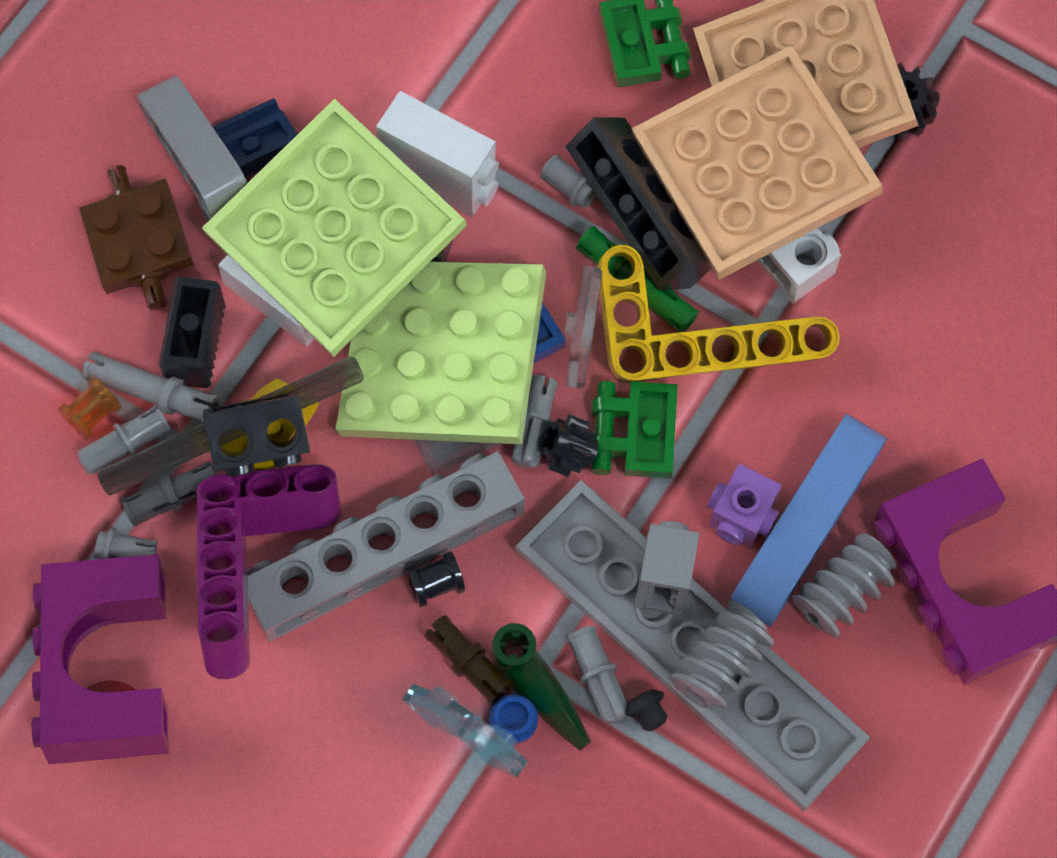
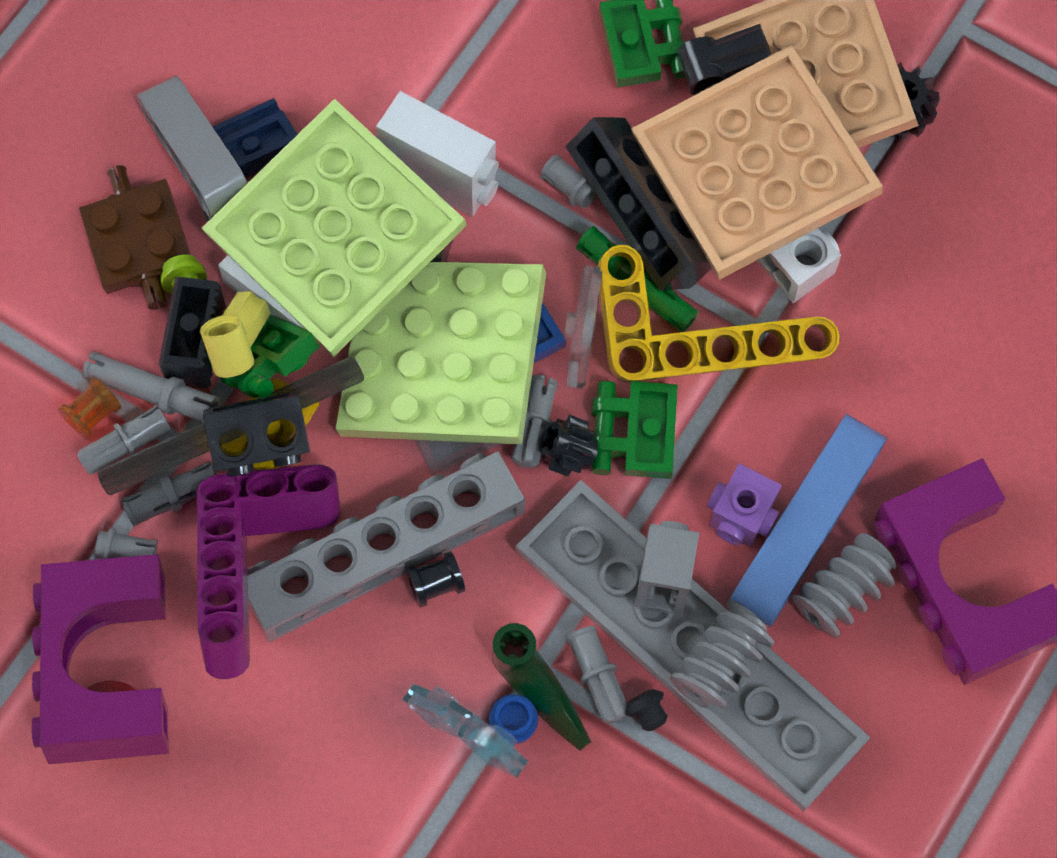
dark brown pin [424,615,514,705] -> none
none -> lime plate [160,255,207,294]
none -> light yellow piece [200,291,270,378]
none -> green plate [219,314,320,398]
none -> black piece [678,24,772,95]

